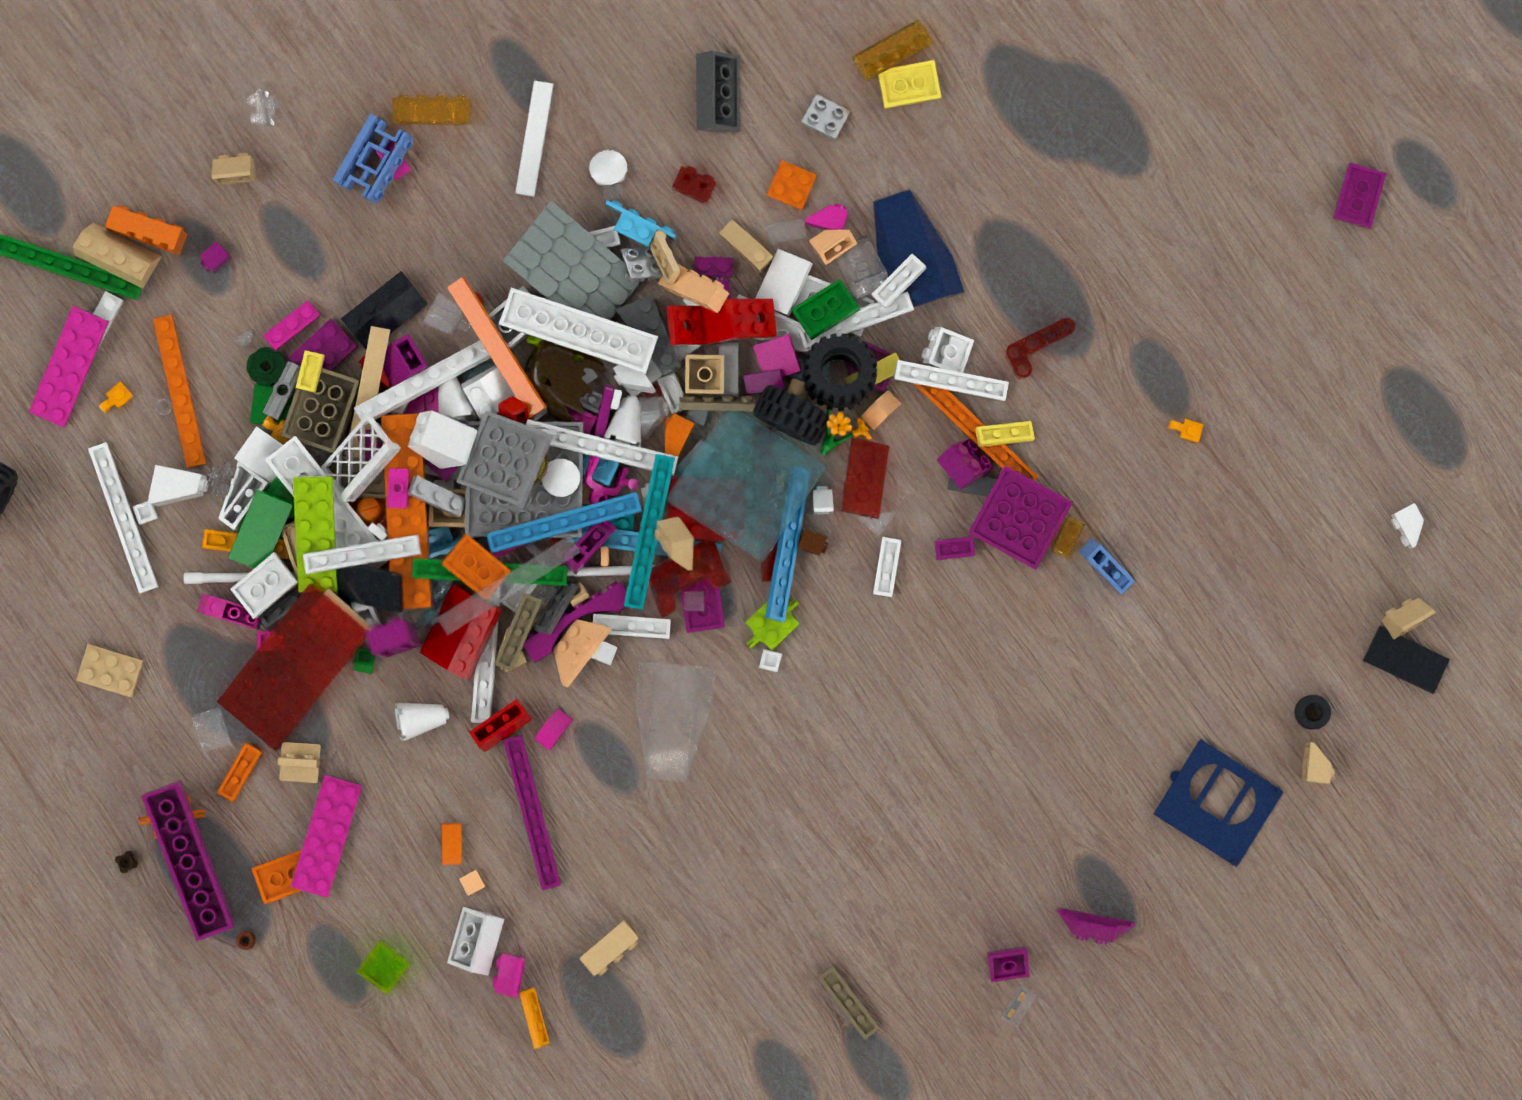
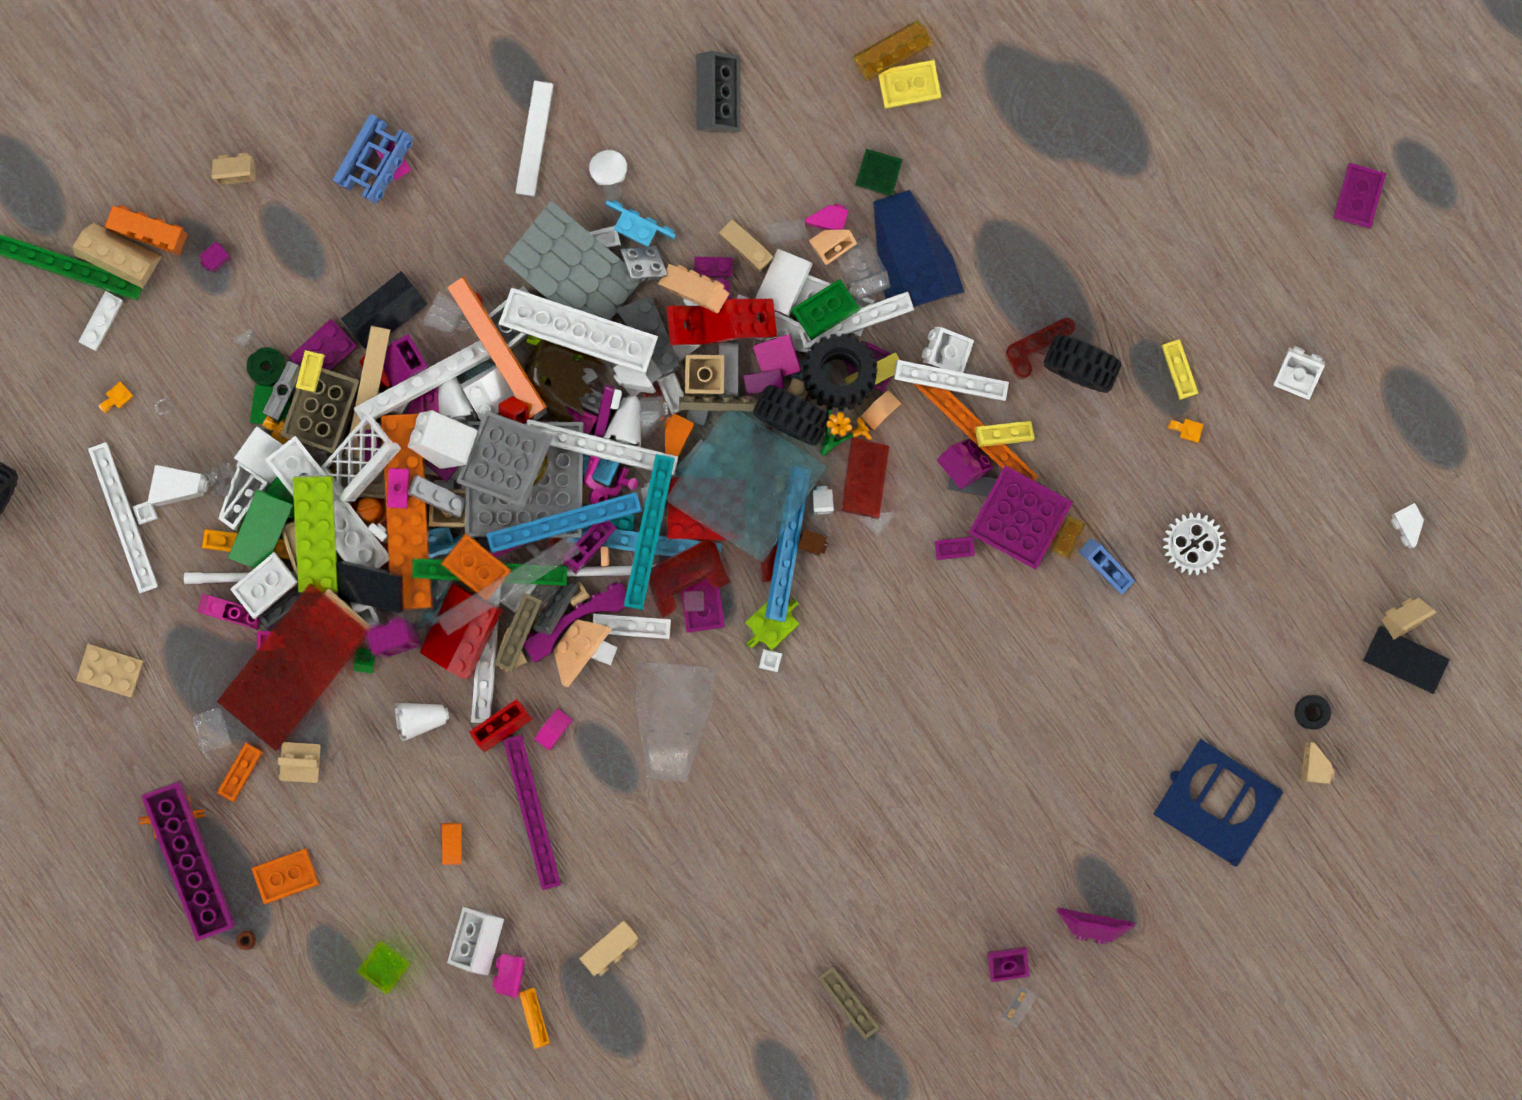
dark pink plate [29,306,109,427] -> none
dark brown plate [115,851,138,873] -> none
orange plate [153,314,207,468] -> none
clear hips [247,89,280,126] -> none
dark pink plate [263,300,320,352] -> none
dark pink plate [291,775,362,898] -> none
white tile [303,535,421,574] -> none
clear yellow brick [392,95,471,125] -> none
light nougat tile [459,870,486,896] -> none
white dish [542,459,580,497] -> none
tan plate [649,230,680,284] -> none
tan slope [655,517,693,571] -> none
clear red brick [672,165,717,205] -> none
orange plate [767,160,817,211] -> none
light grey hinge [801,94,850,140] -> none
white plate [872,254,927,309] -> none
white plate [873,537,901,597] -> none
none -> dark green plate [855,149,903,197]
none -> black tyre [1044,335,1122,393]
none -> light yellow tile [1161,339,1199,400]
none -> white gear [1162,513,1226,575]
none -> white plate [1273,346,1325,400]

